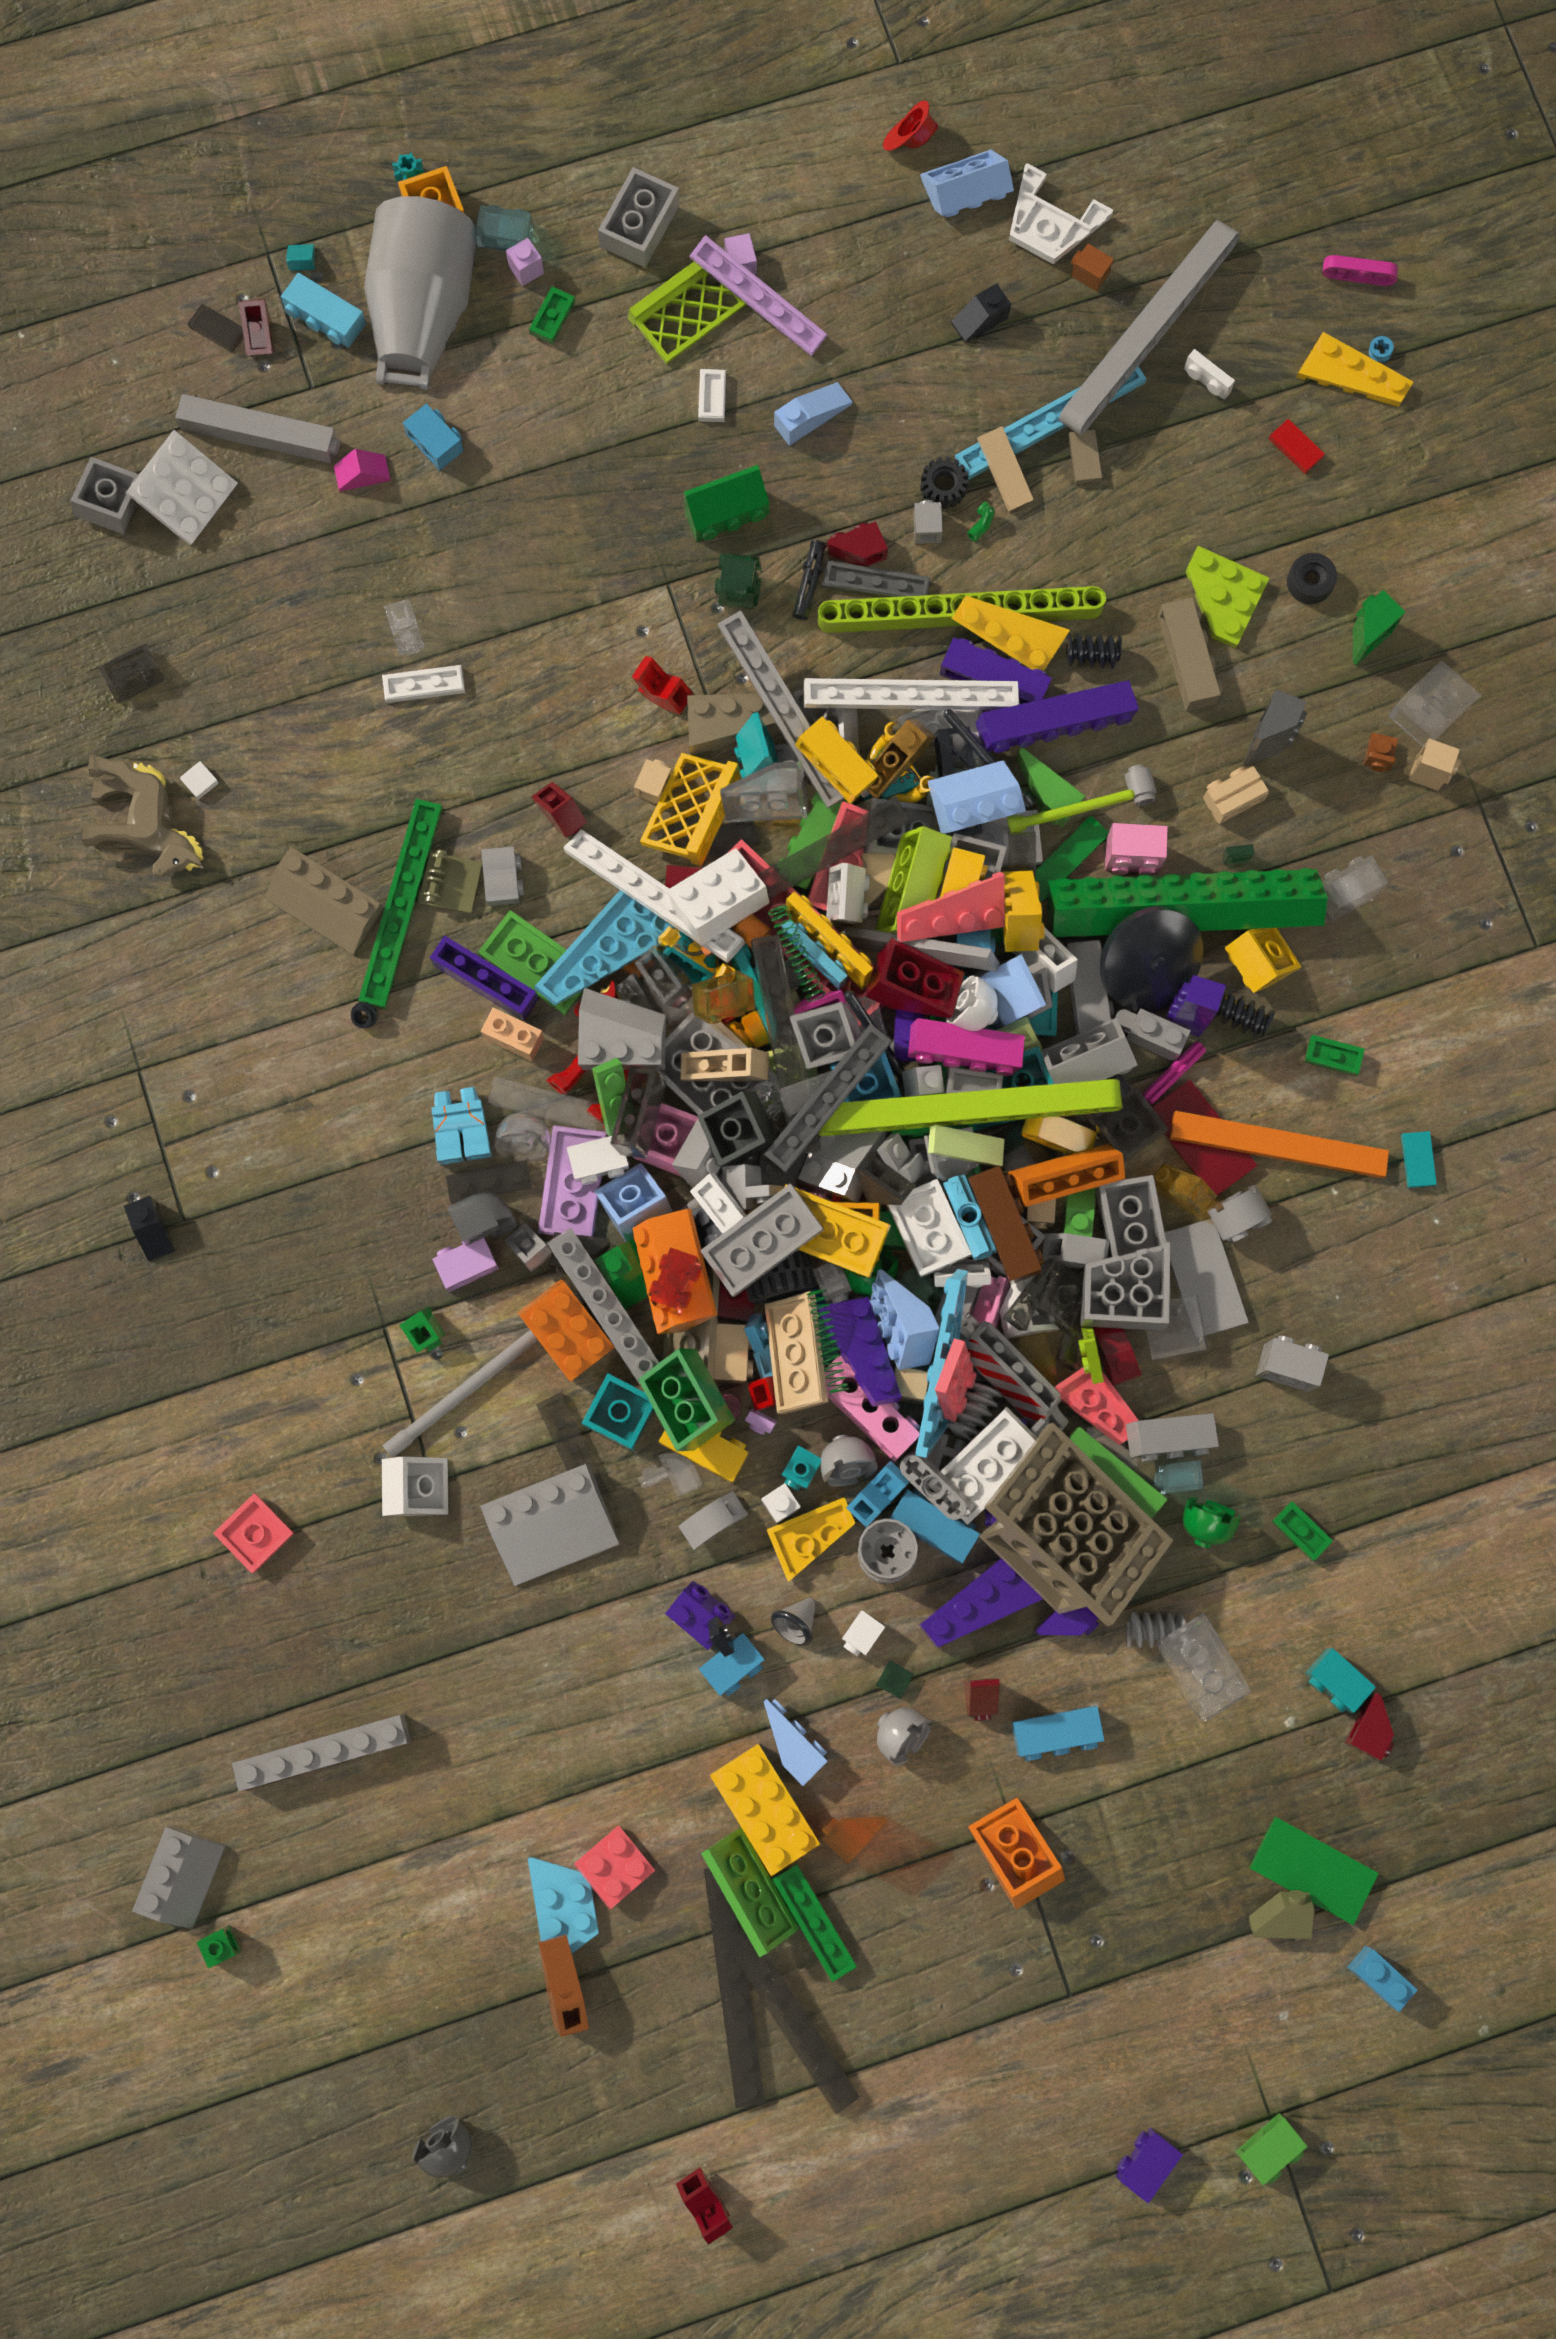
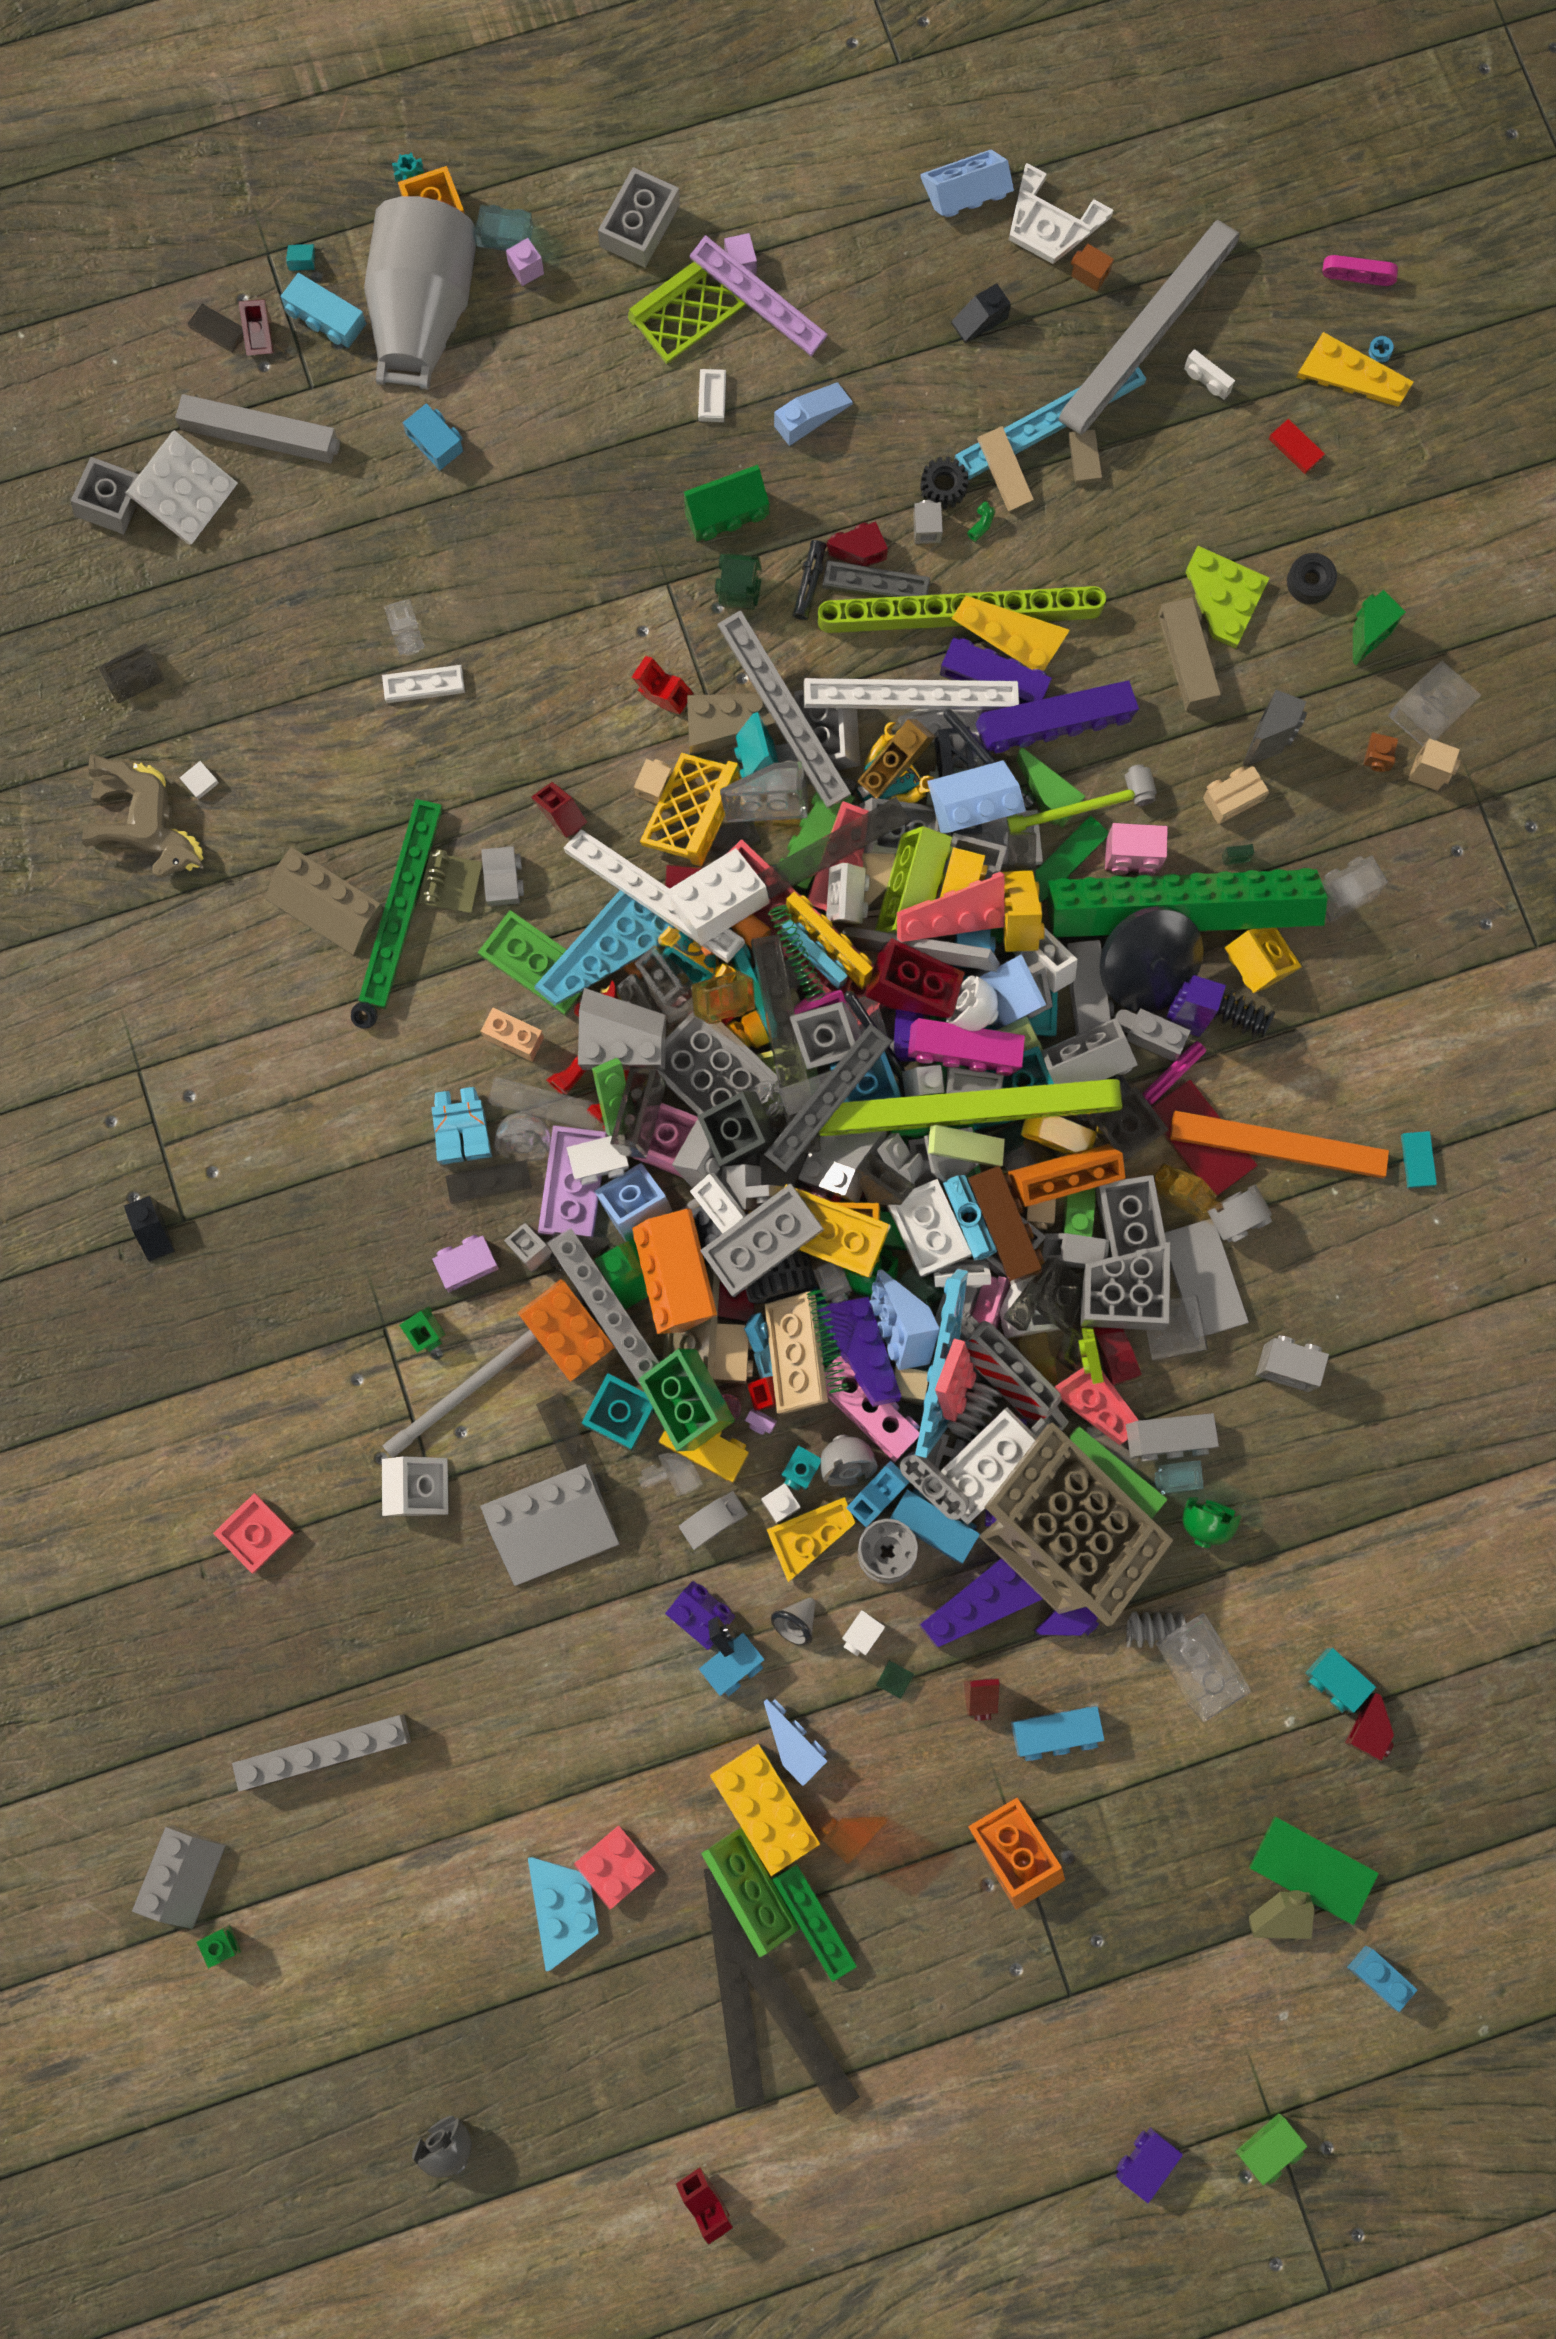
dark pink slope [334,449,391,492] -> none
dark purple brick [429,935,539,1021] -> none
dark grey brick [447,1193,518,1246] -> none
green plate [529,287,576,345] -> none
dark orange slope [538,1934,589,2037] -> none
clear red brick [649,1247,702,1316] -> none
tan slope [681,1048,769,1082] -> none
yellow brick [795,716,878,804] -> none
light grey cylinder [877,1707,931,1766] -> none
red piece [883,100,938,151] -> none
black piece [1066,633,1122,669] -> none
green plate [1271,1501,1333,1562] -> none
green plate [1304,1035,1365,1077] -> none

